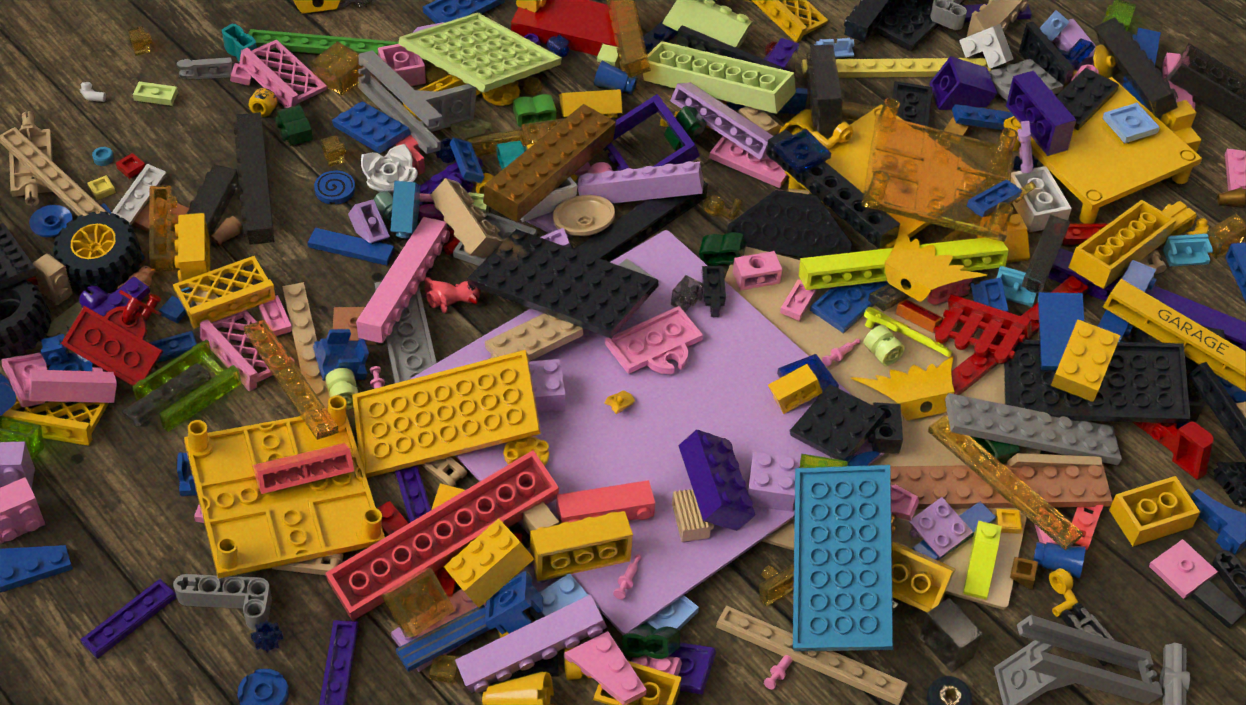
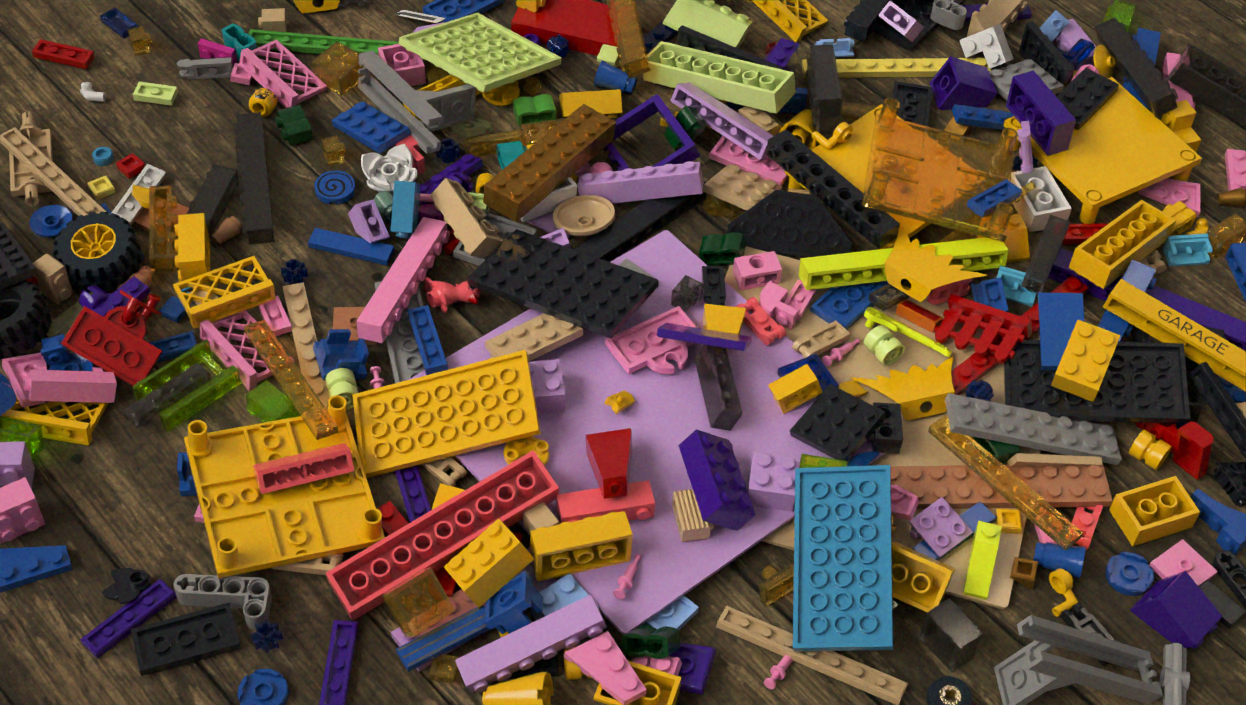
blue plate [450,137,484,183] -> none
clear blue tile [773,129,831,174] -> none
light blue plate [1102,103,1160,143] -> none
none -> red plate [32,39,95,69]
none -> clear blue tile [100,7,139,39]
none -> black plate [102,568,151,604]
none -> black plate [131,602,241,676]
none -> yellow tile [132,185,154,209]
none -> dark pink plate [198,38,238,67]
none -> clear neon green brick [246,380,298,423]
none -> tan brick [258,8,287,32]
none -> clear blue gear [281,259,308,285]
none -> sticker [394,10,446,23]
none -> blue plate [407,305,448,375]
none -> red slope [585,428,632,499]
none -> dark purple tile [657,323,752,351]
none -> clear smoke brick [694,345,743,431]
none -> tan plate [703,164,782,210]
none -> yellow torso [703,304,746,354]
none -> coral plate [735,297,786,345]
none -> bright pink brick [759,281,798,330]
none -> tan plate [792,321,851,362]
none -> yellow piece [838,380,869,397]
none -> lavender brick [878,1,924,42]
none -> clear blue gear [965,380,994,402]
none -> blue tile [1105,552,1154,596]
none -> yellow wheel [1128,429,1172,471]
none -> dark purple slope [1130,571,1222,649]
none -> bright pink wing [1138,179,1200,218]

